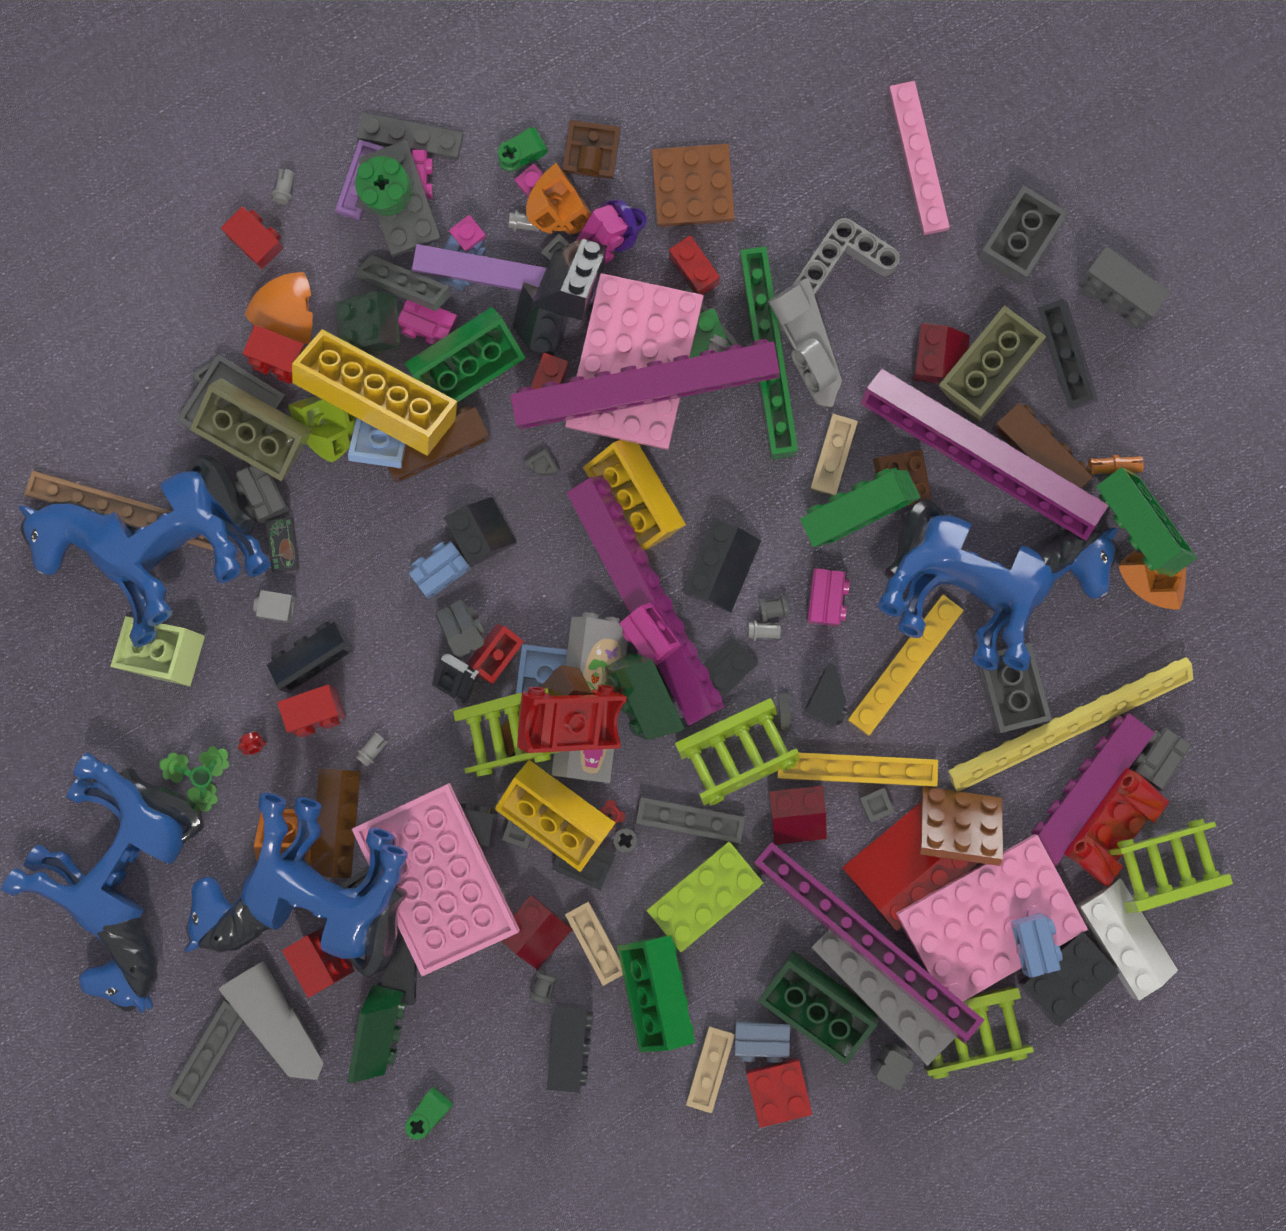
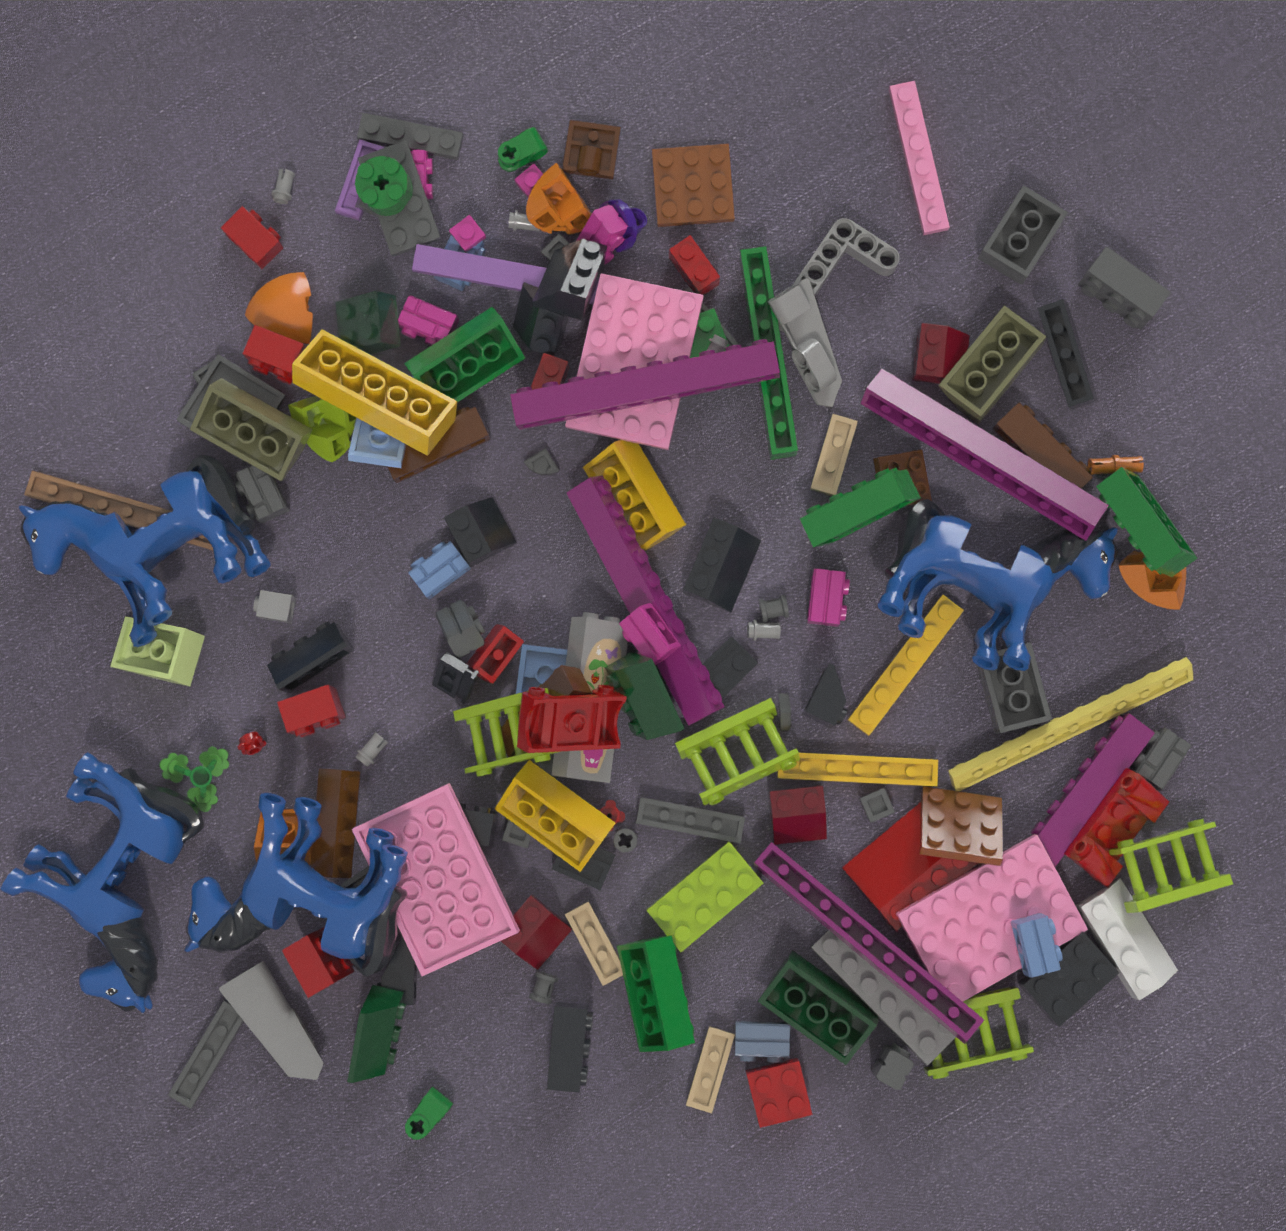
black tile [265,517,299,573] -> none
dark grey plate [355,255,452,312] -> none

